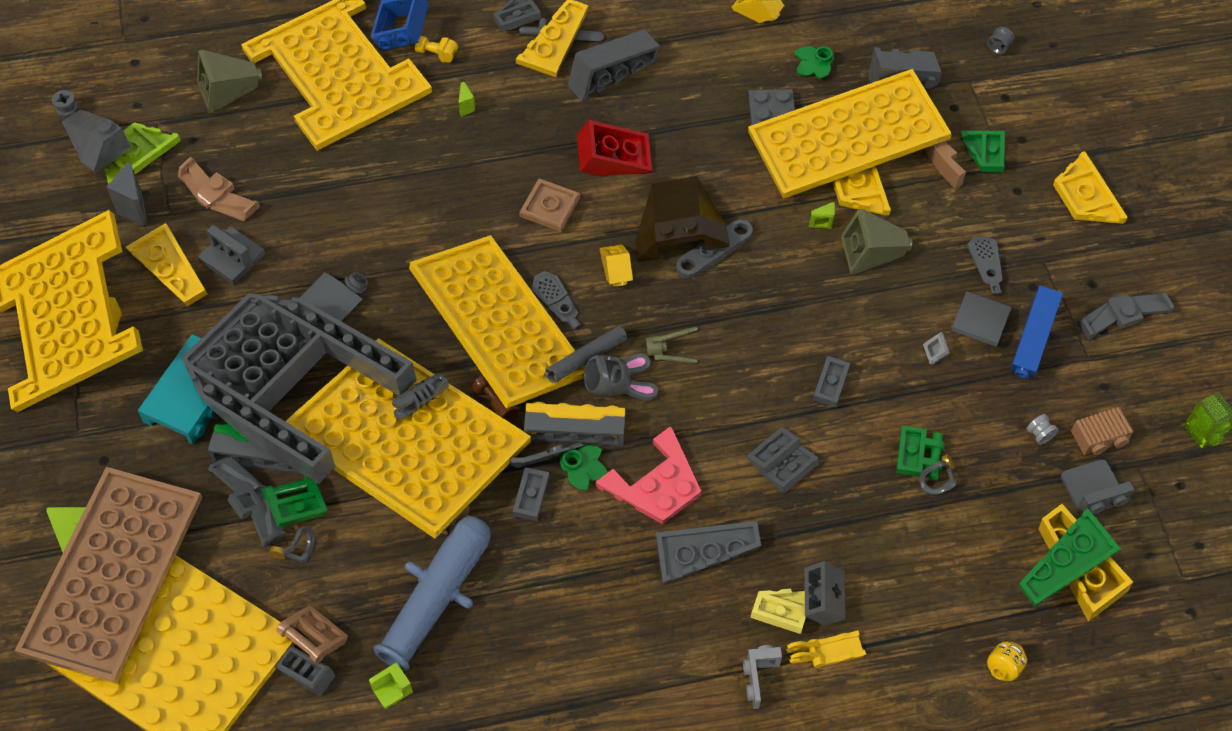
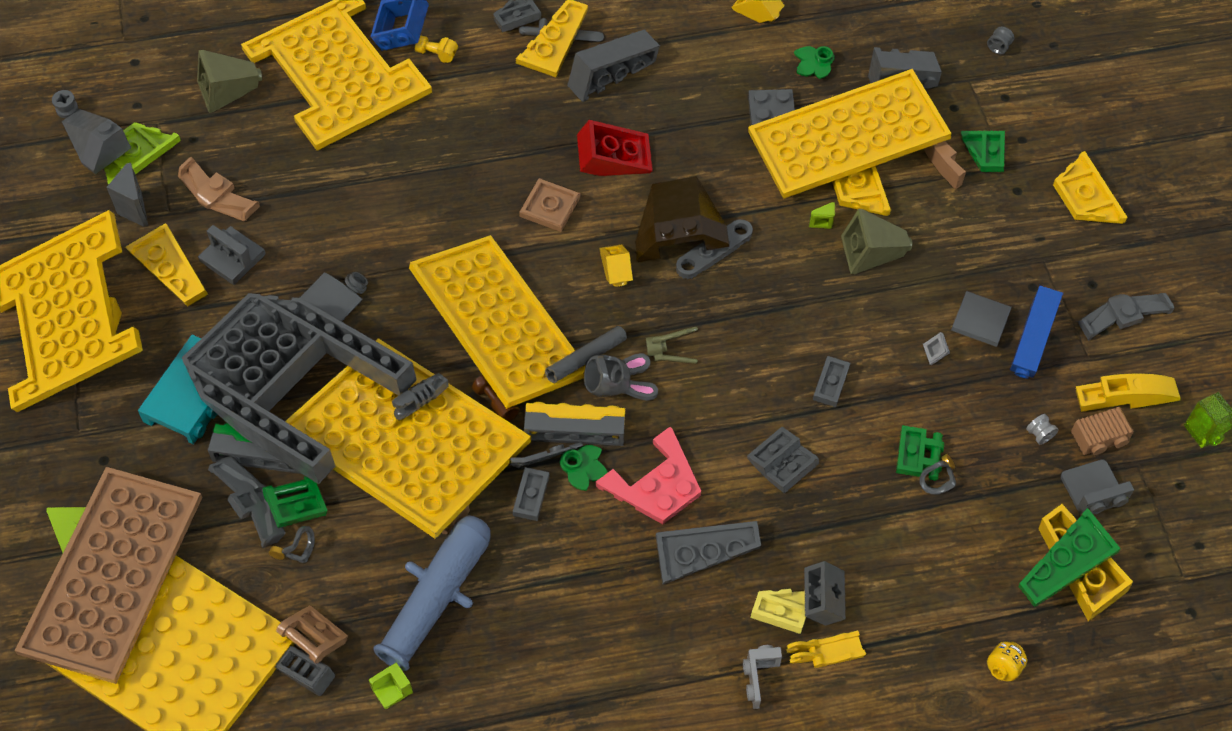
lime slope [459,82,475,116] -> none
dark grey piece [532,271,582,330] -> none
dark grey piece [967,236,1002,295] -> none
none -> yellow slope [1076,374,1180,412]

